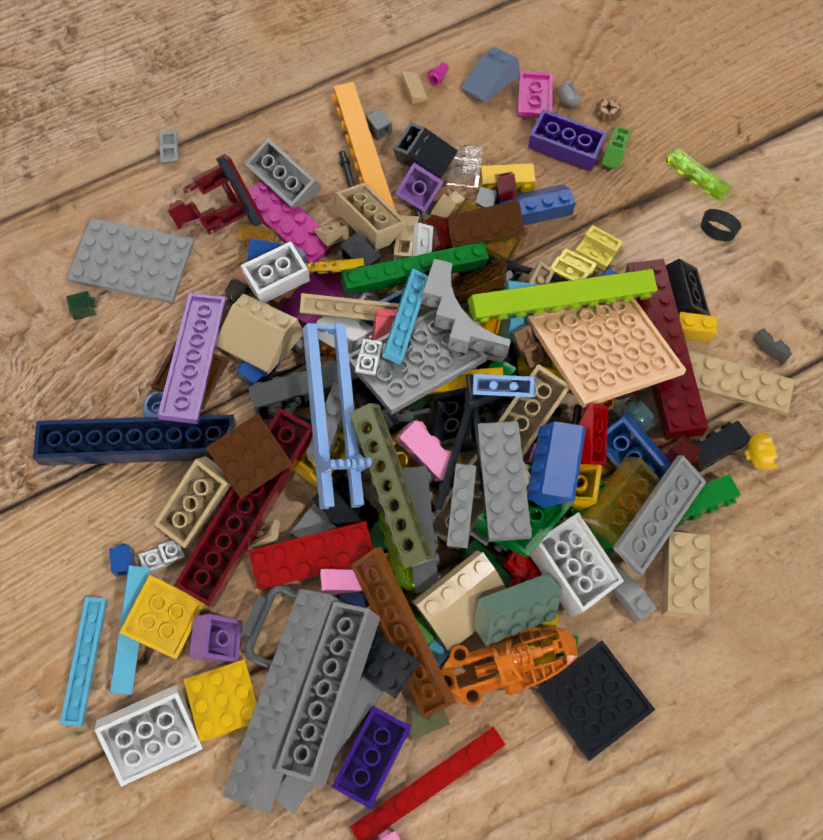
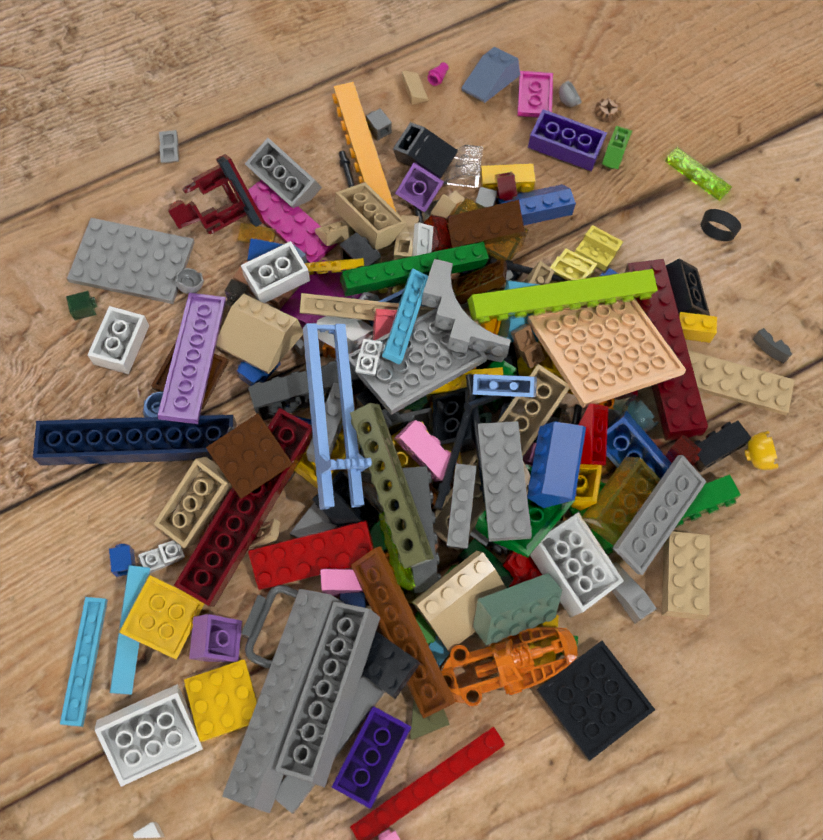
none -> white brick [88,306,149,374]
none -> white slope [133,822,165,838]
none -> light grey hair [175,268,204,294]

